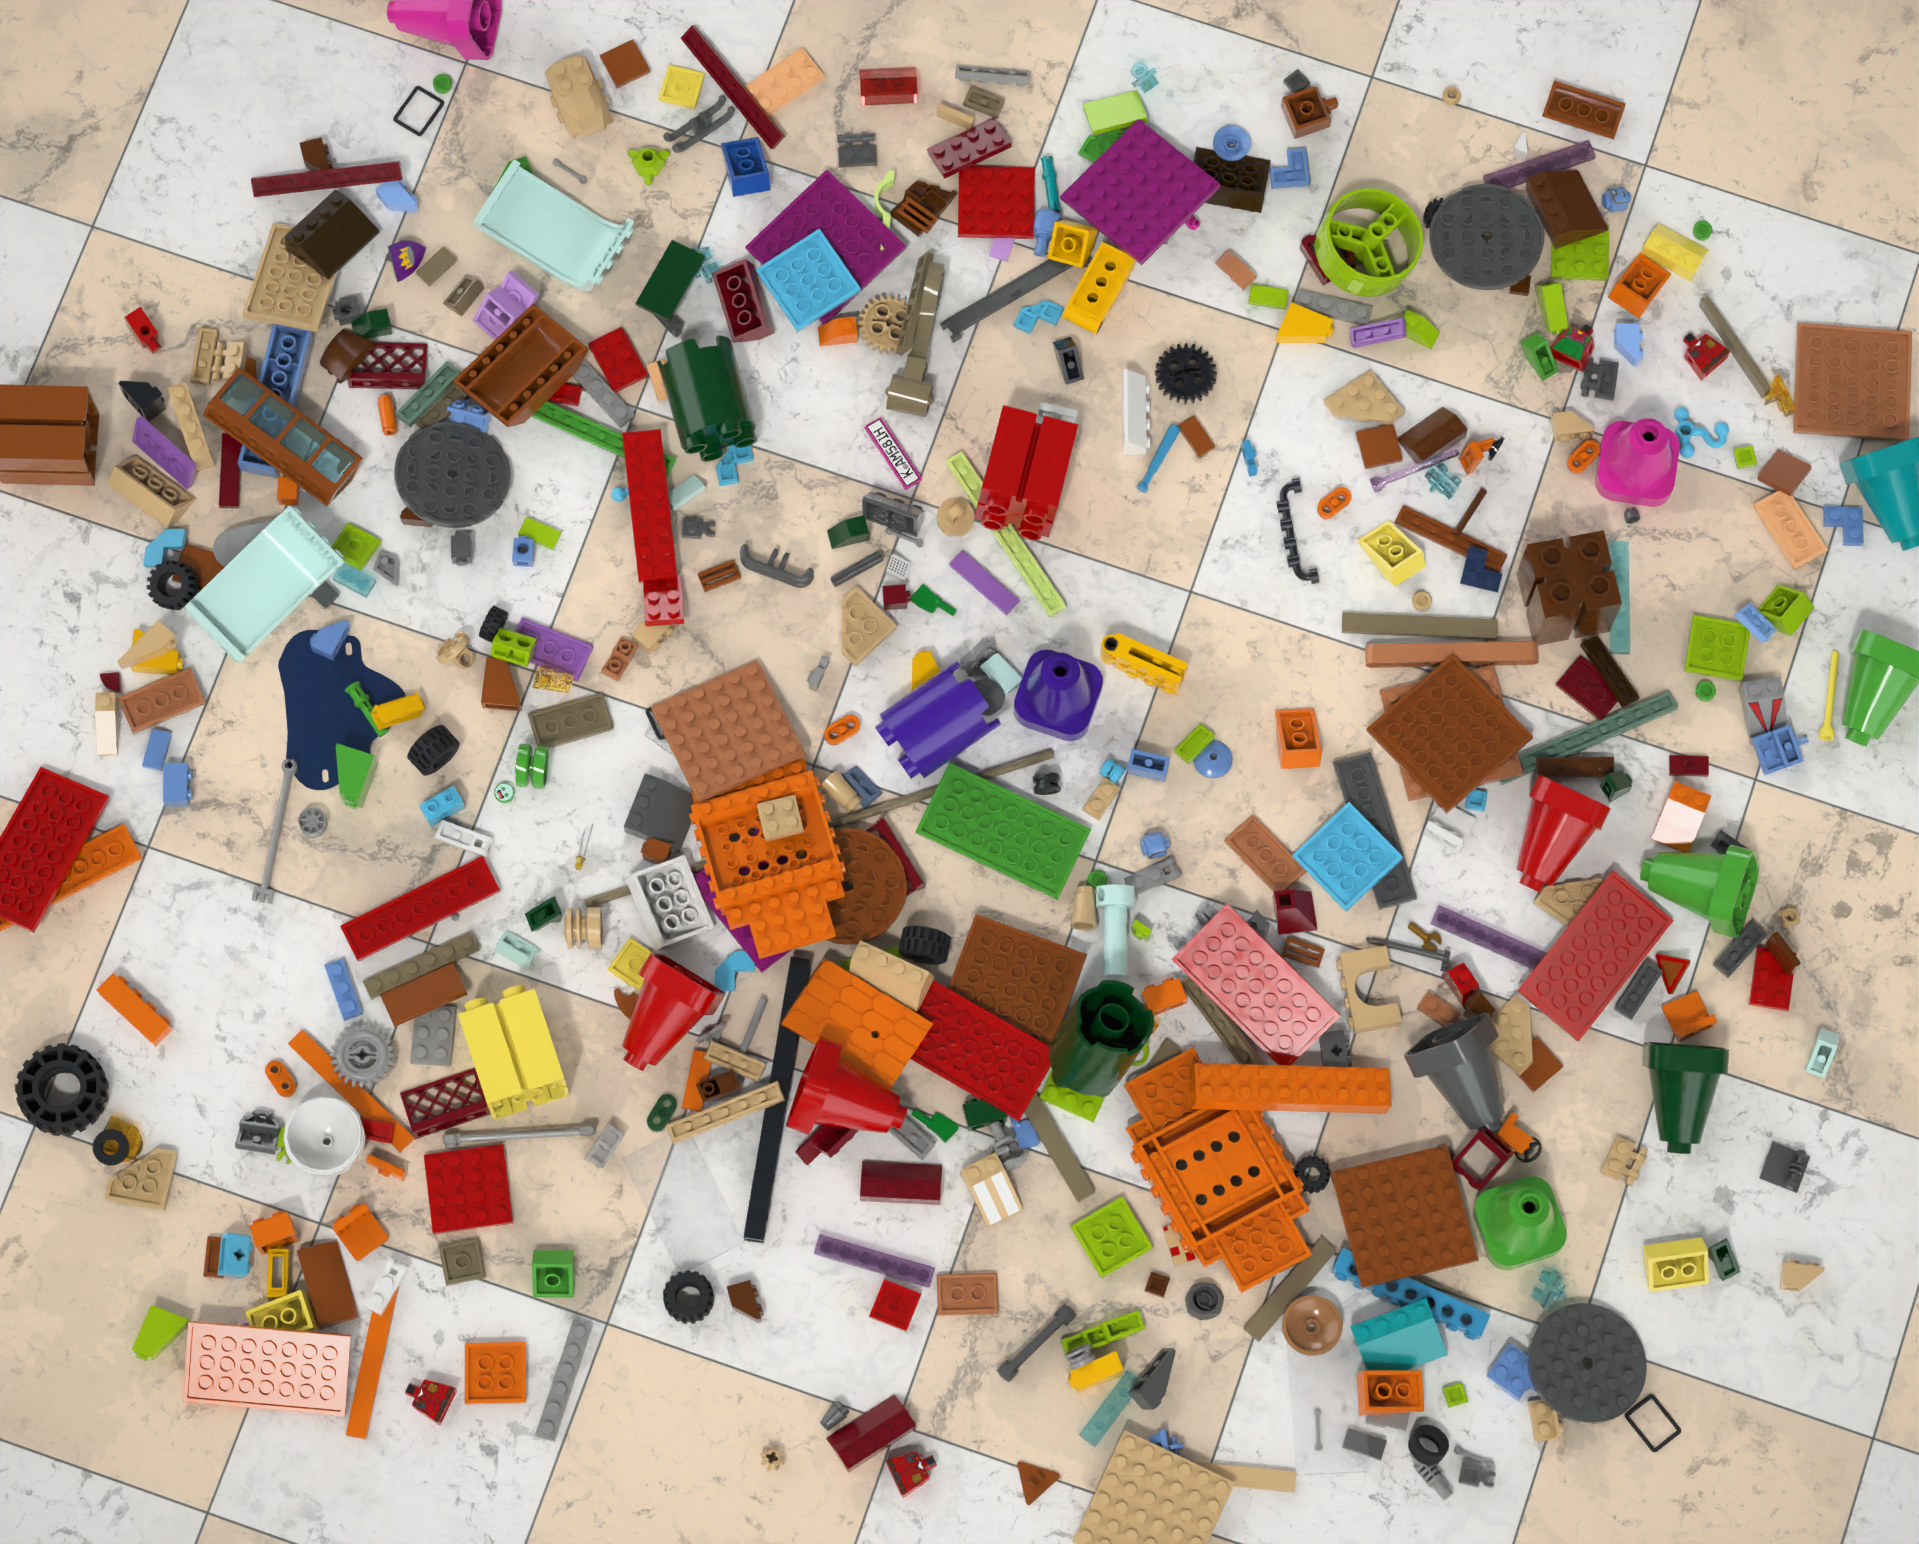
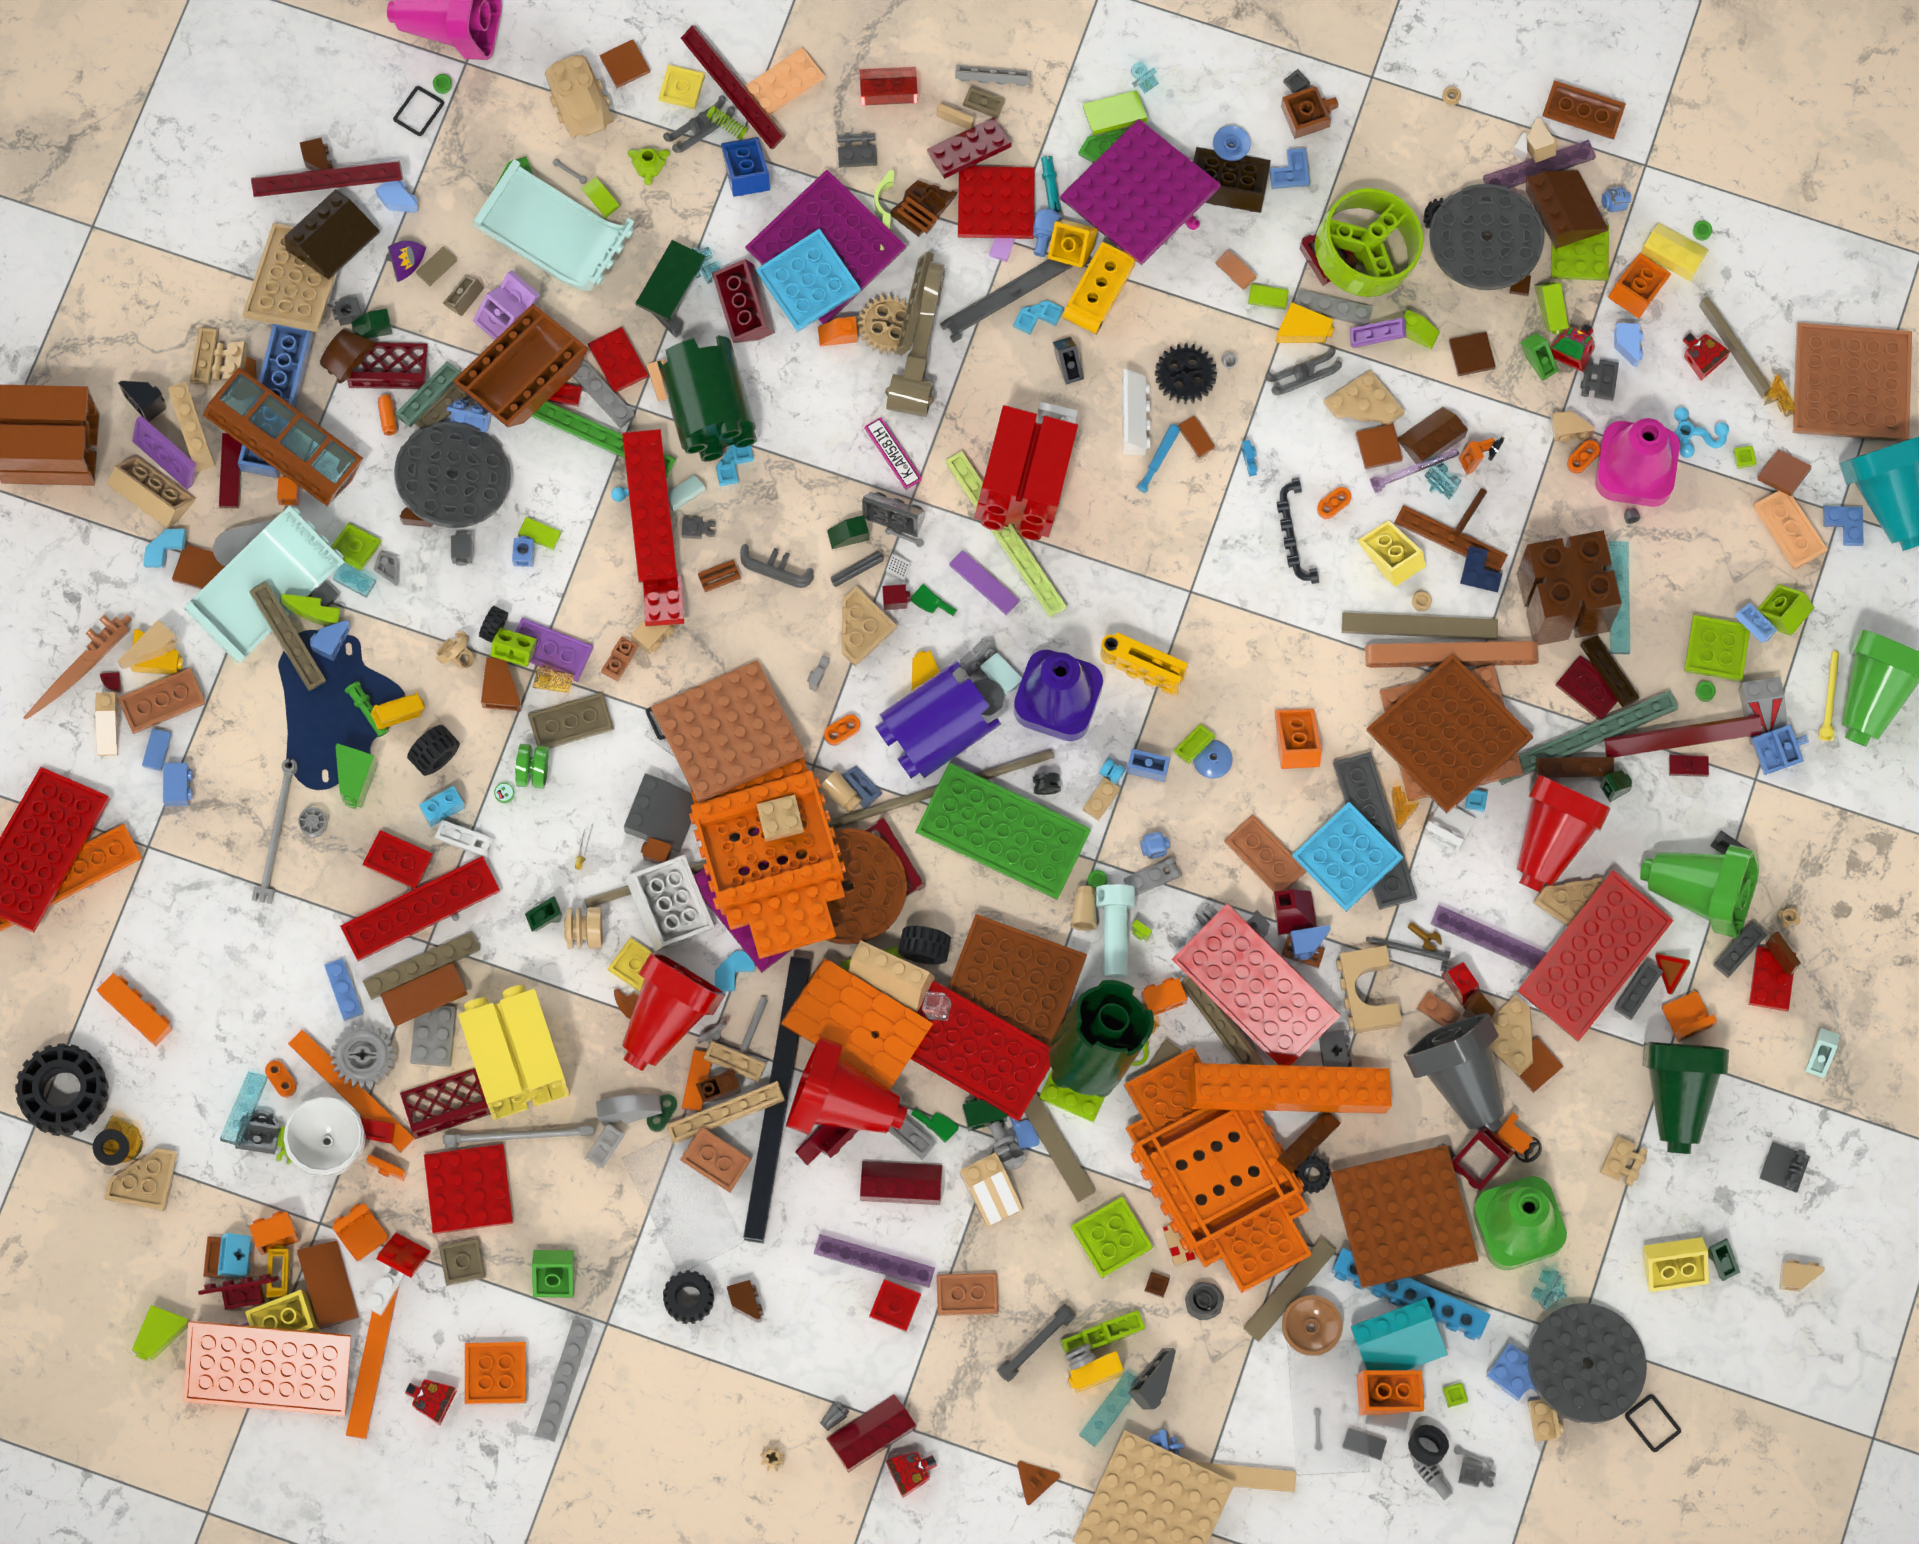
red torso [124,307,162,354] -> none
black tyre [146,560,201,610] -> none
light aqua slope [495,930,540,970] -> none
tan tile [936,498,975,537] -> none
slope [1651,781,1711,853] -> none
none -> nougat piece [23,614,132,719]
none -> dark red bracket [198,1273,279,1310]
none -> clear light blue tile [220,1071,268,1146]
none -> dark tan plate [249,582,326,691]
none -> lime slope [280,594,340,626]
none -> red plate [362,830,434,889]
none -> red plate [376,1233,431,1278]
none -> lime slope [581,177,621,218]
none -> light grey slope [596,1094,662,1126]
none -> nougat tile [680,1126,752,1193]
none -> lime piece [706,105,748,140]
none -> clear brick [922,991,952,1021]
none -> light grey hinge [1221,352,1238,369]
none -> dark grey piece [1265,347,1342,396]
none -> reddish brown plate [1277,1112,1341,1173]
none -> medium blue slope [1290,925,1331,960]
none -> clear yellow slope [1391,786,1419,830]
none -> reddish brown tile [1449,332,1496,377]
none -> tan slope [1527,117,1558,163]
none -> dark red tile [1604,714,1762,757]

